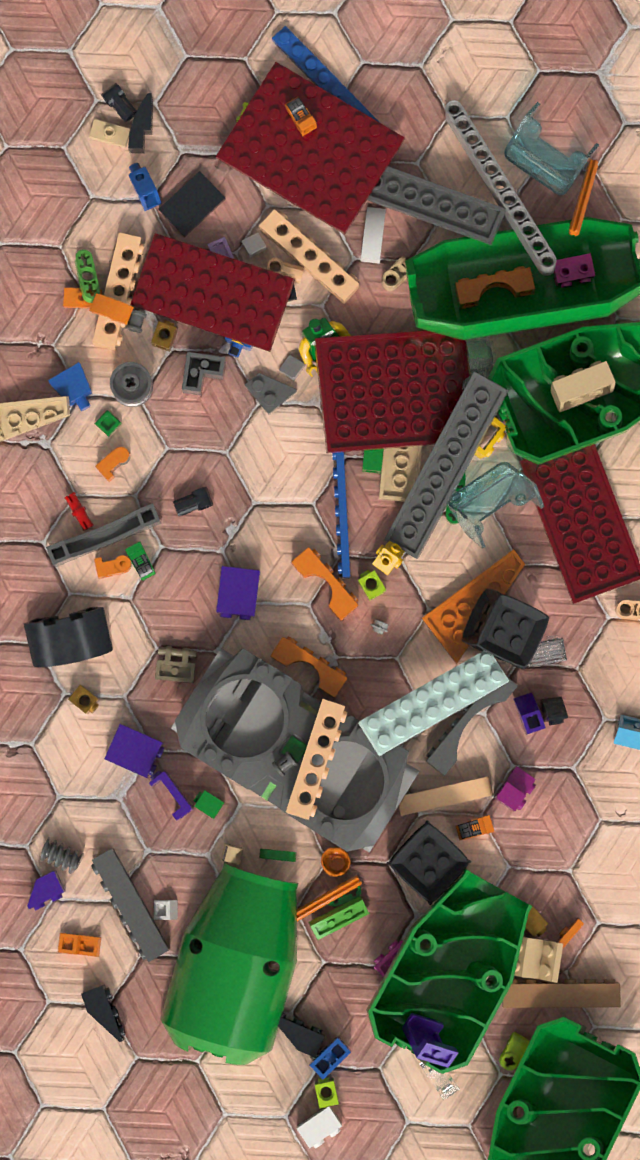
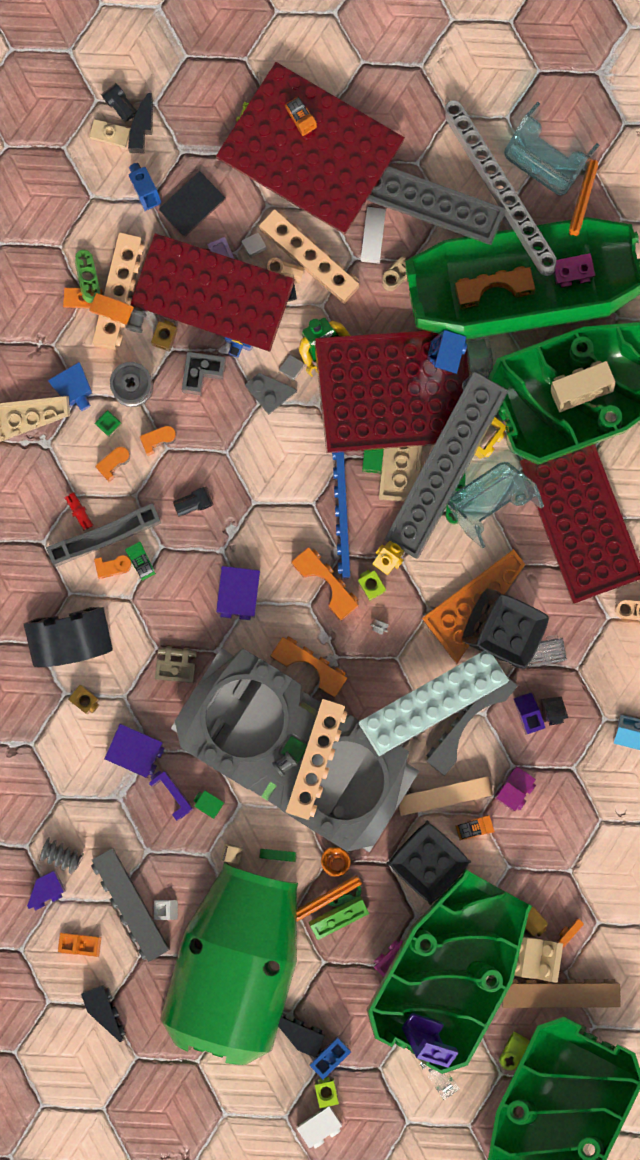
blue plate [272,26,380,123] -> none
none -> orange leg [139,426,177,456]
none -> blue wedge [427,330,467,374]

